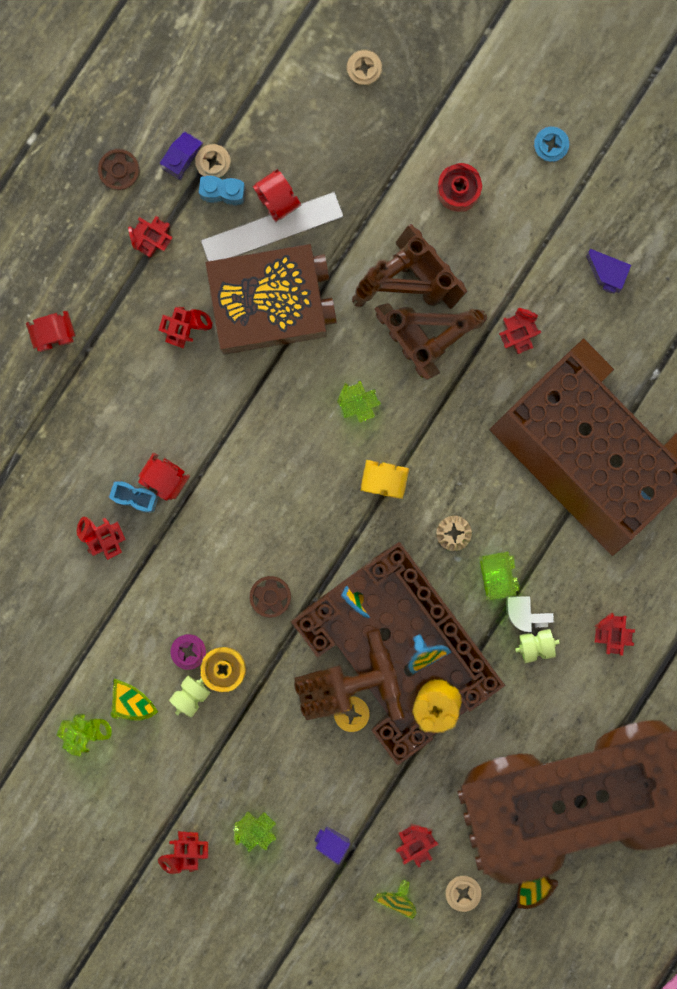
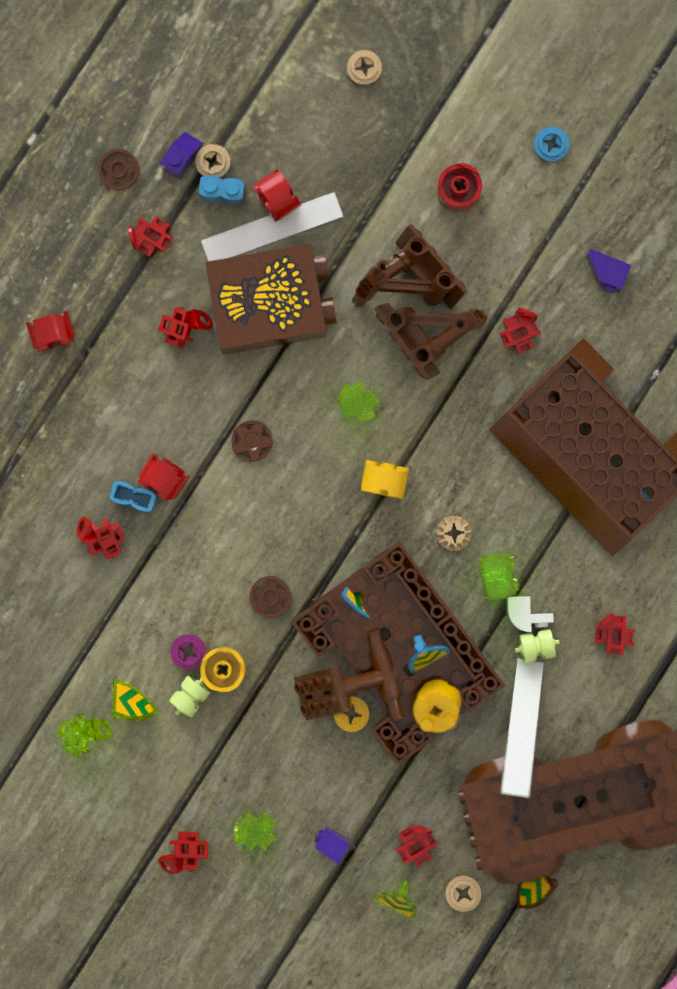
none -> reddish brown wheel [231,420,273,462]
none -> white sticker [502,658,544,797]

